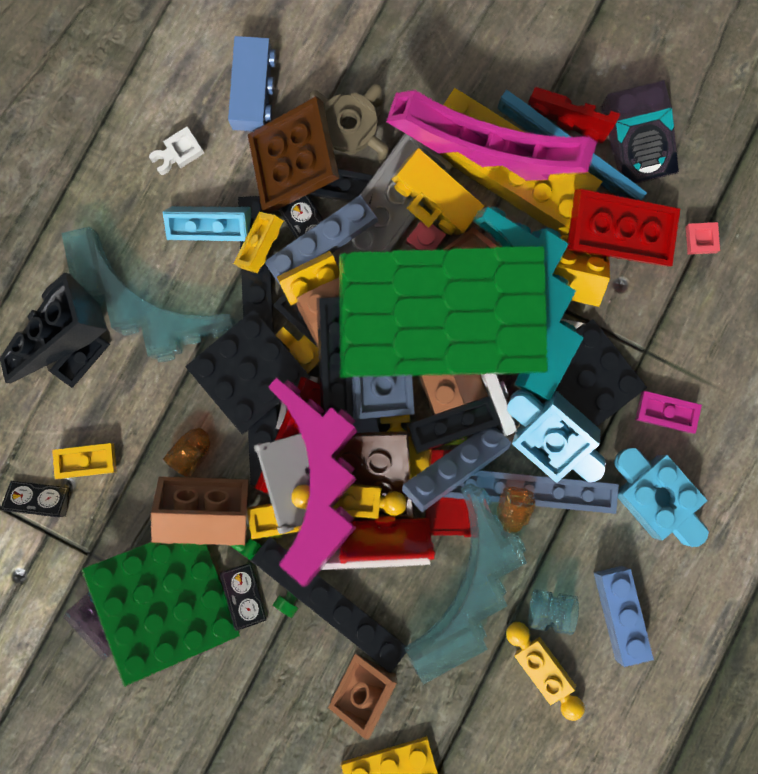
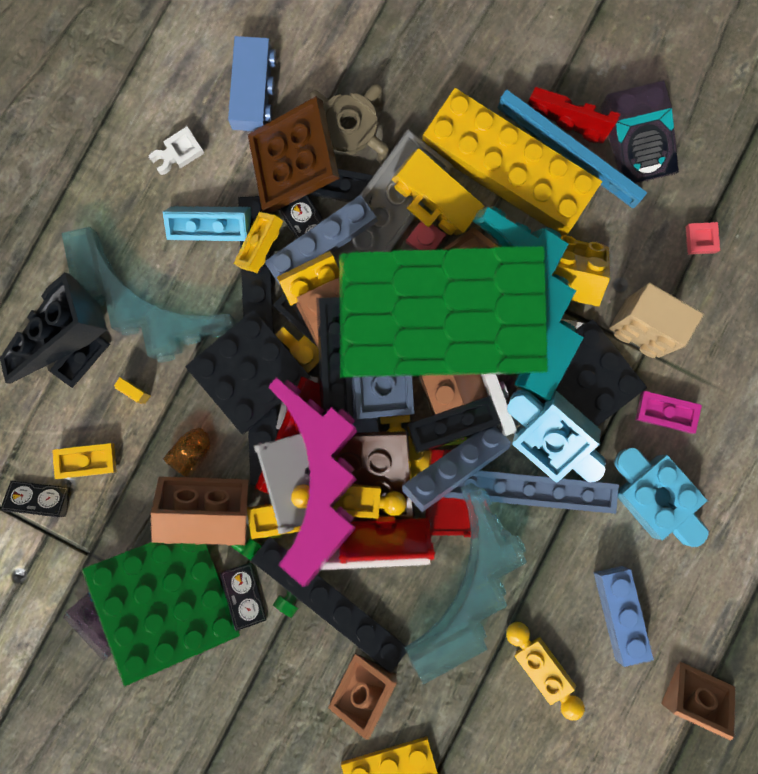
dark pink arch [386,90,597,181] -> none
clear orange rock [497,487,536,533] -> none
clear light blue wheel [528,589,579,635] -> none
red plate [567,189,680,267] -> none
none -> yellow tile [114,377,151,404]
none -> tan brick [609,283,704,358]
none -> nougat slope [661,662,735,740]

